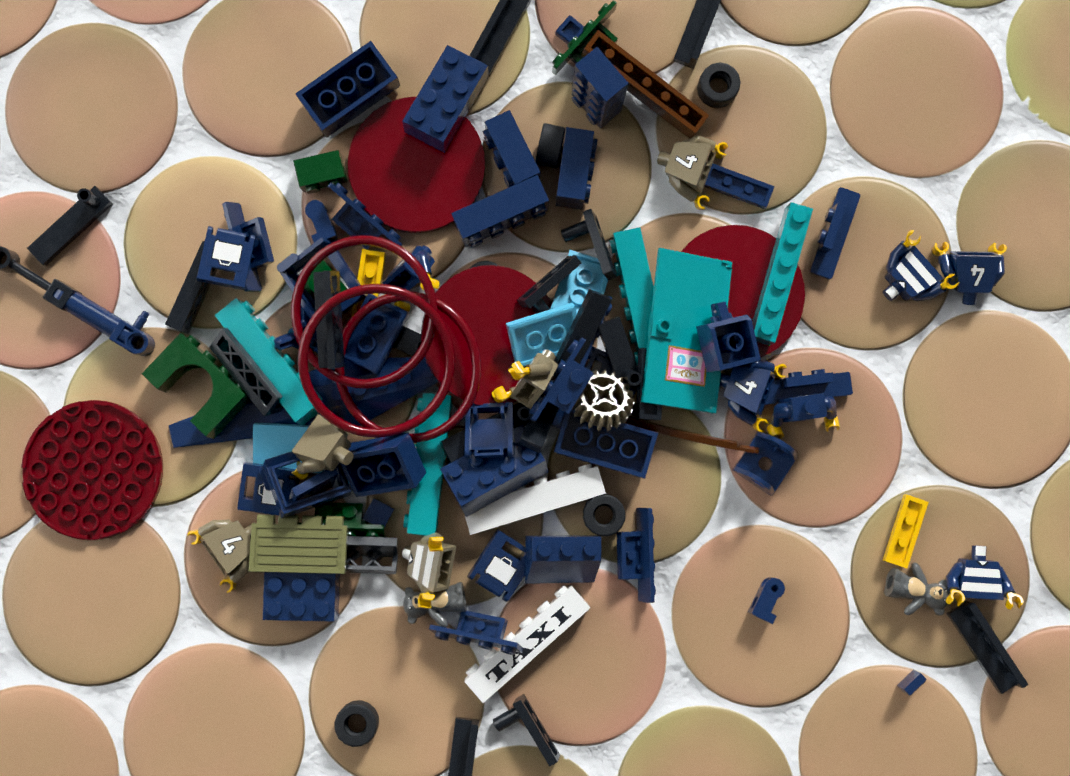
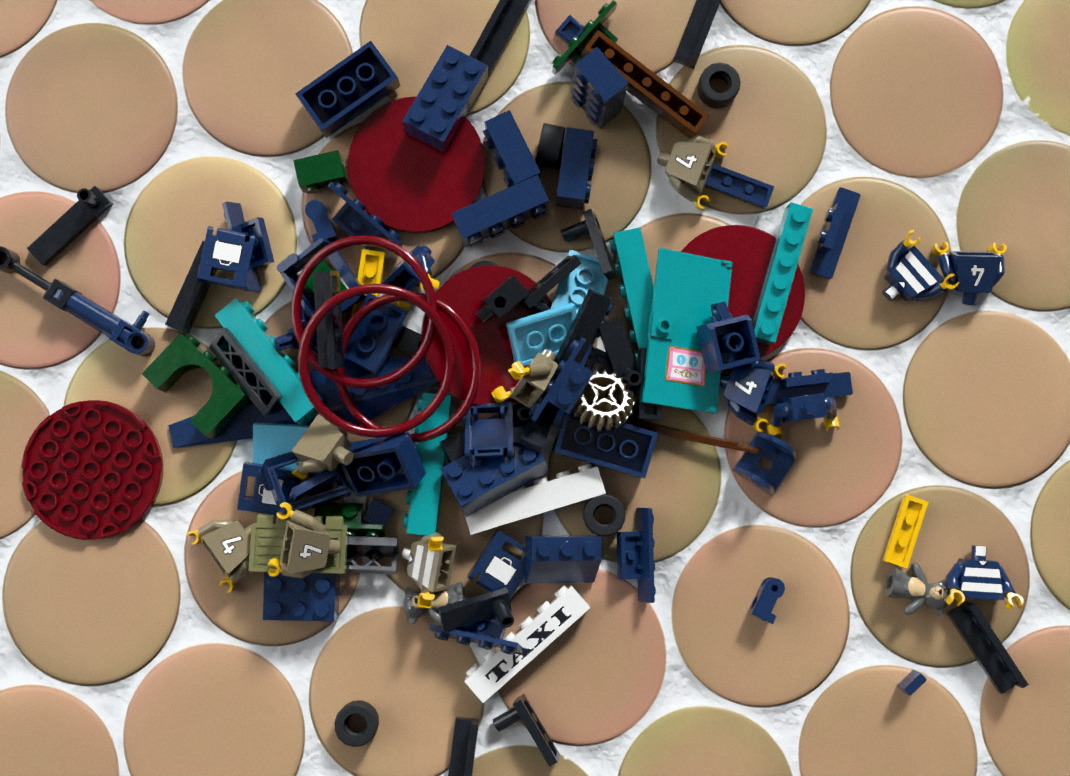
none -> dark tan torso [268,502,340,578]
none -> black piece [438,587,514,632]
none -> black torso [475,275,529,324]

